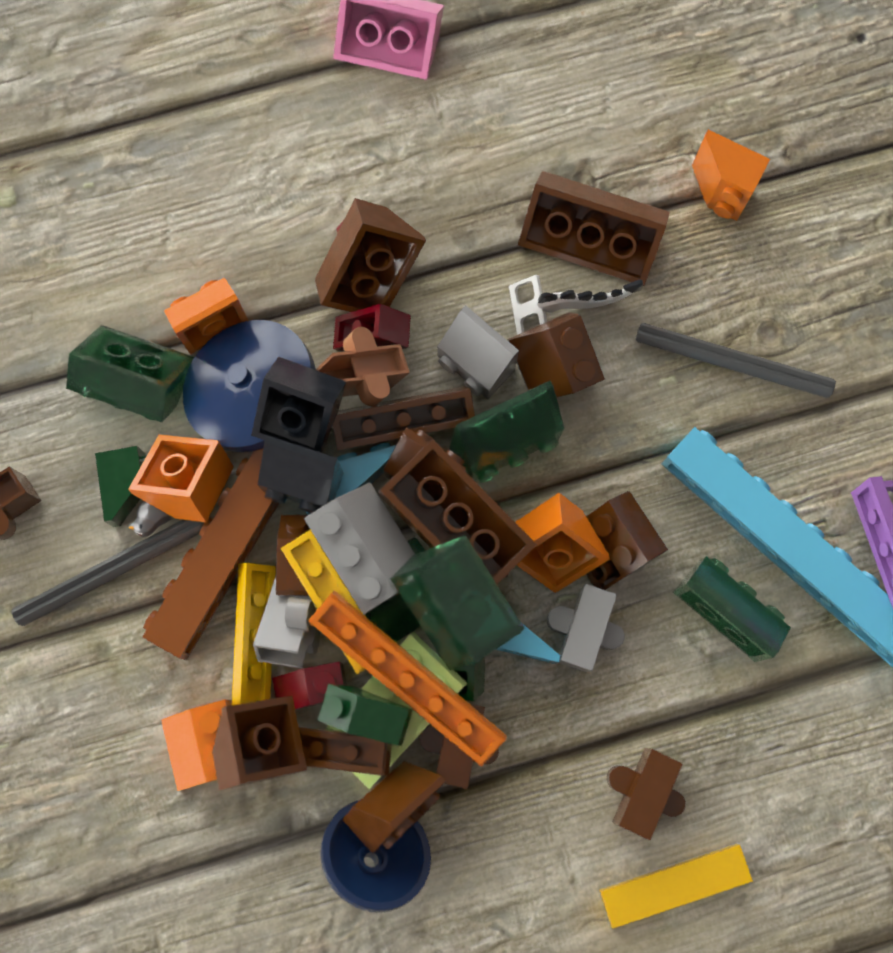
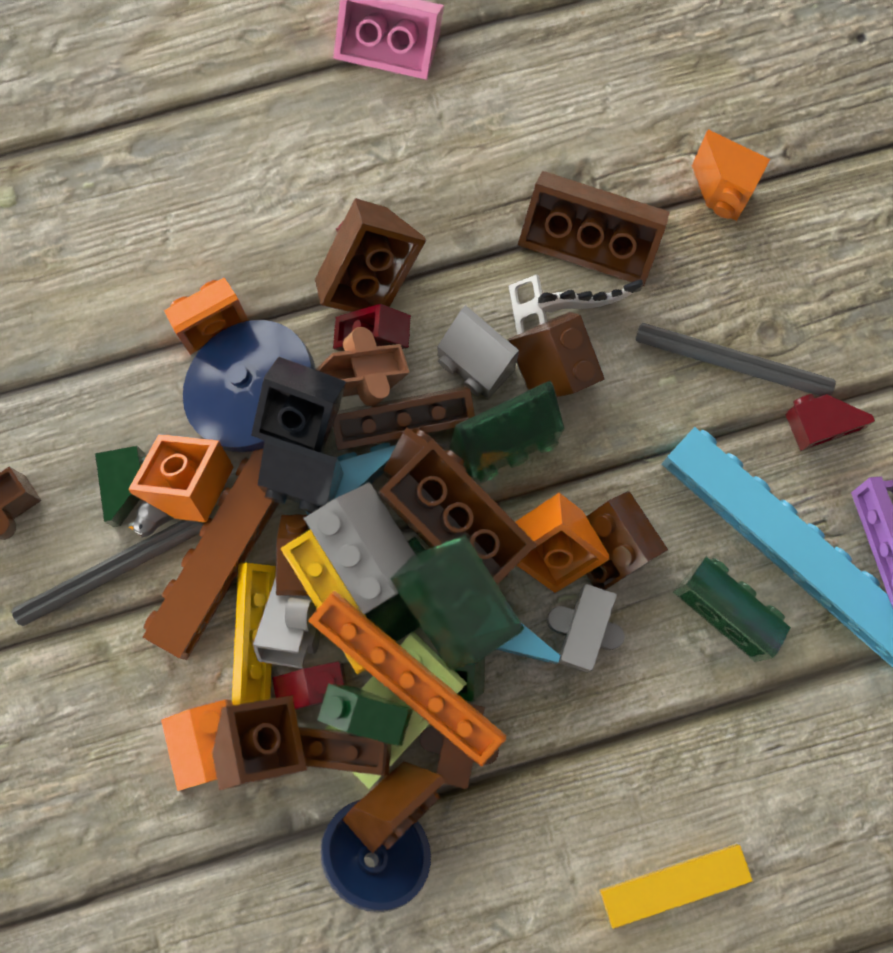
clear green slope [66,325,194,422] -> none
reddish brown piece [606,748,686,841] -> none
none -> dark red slope [785,394,875,451]

